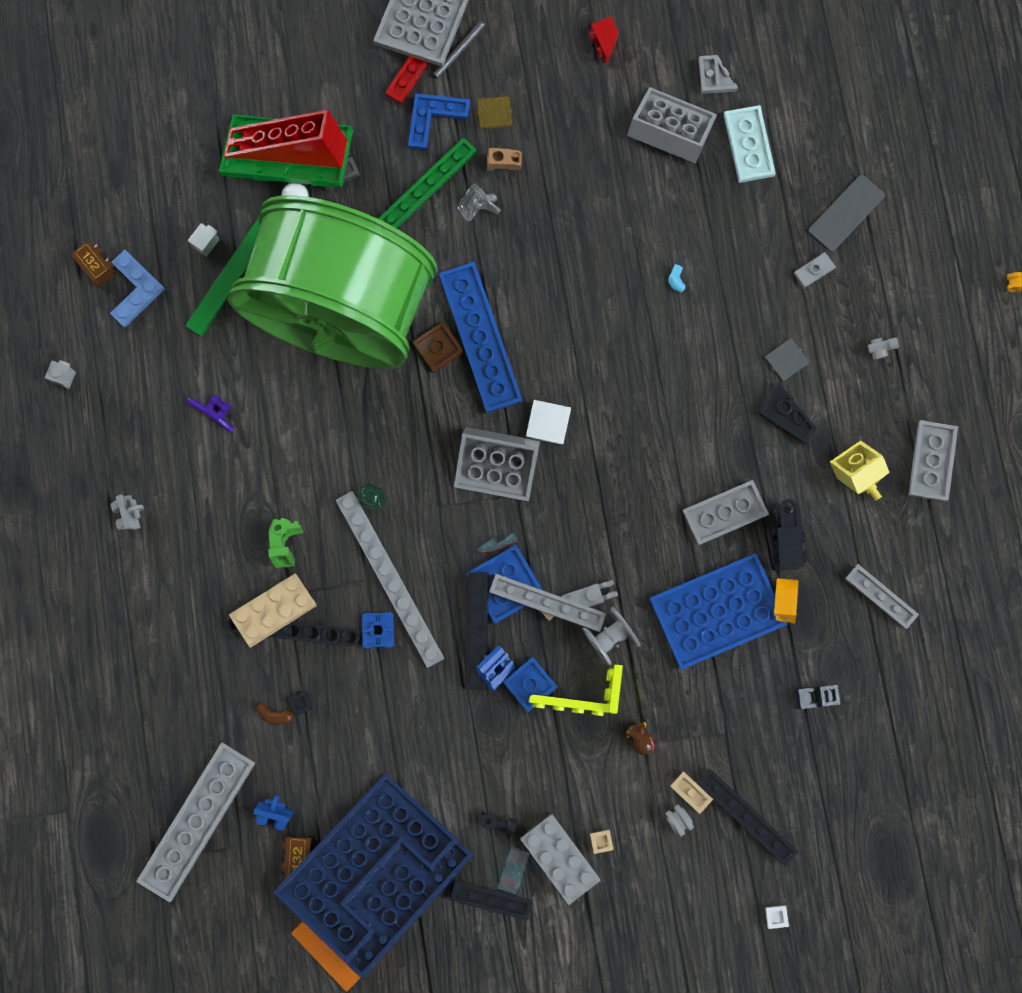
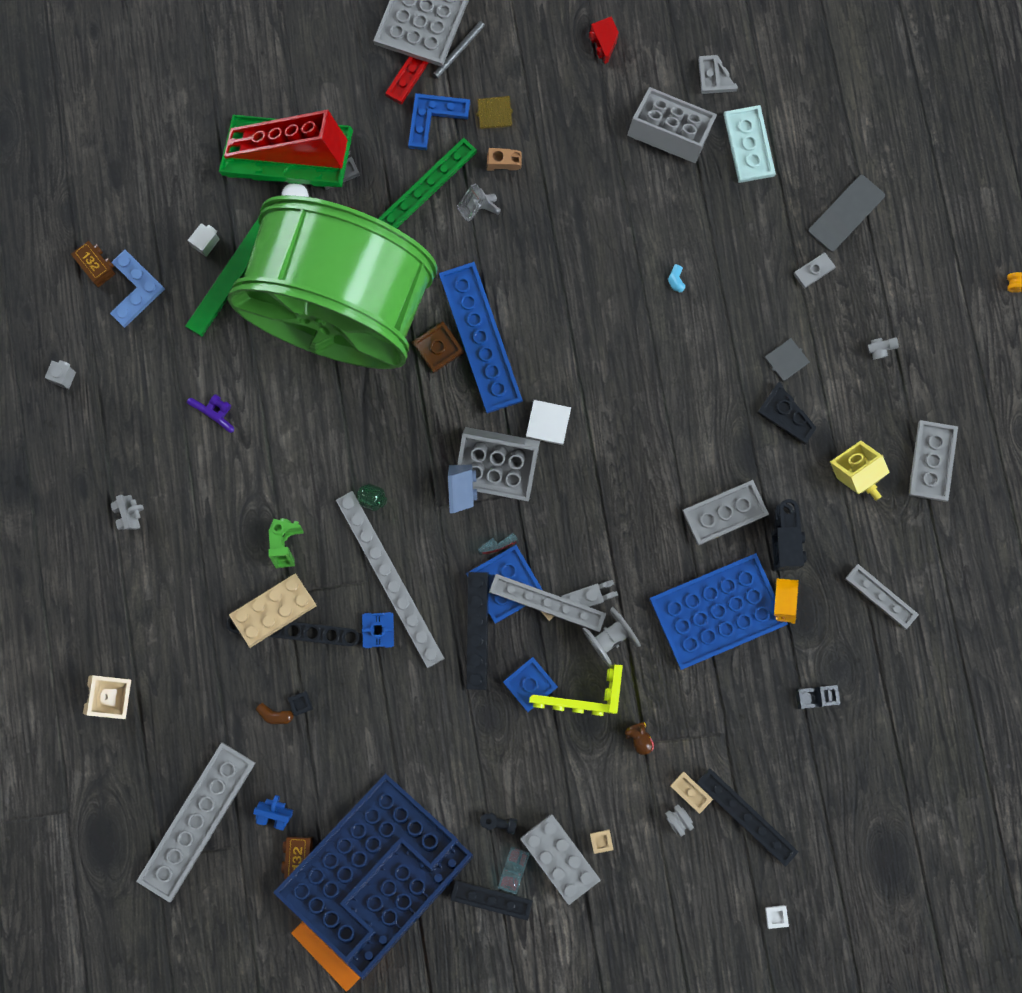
blue piece [476,646,515,691] -> none
none -> tan brick [83,675,131,719]
none -> sand blue slope [448,464,477,513]

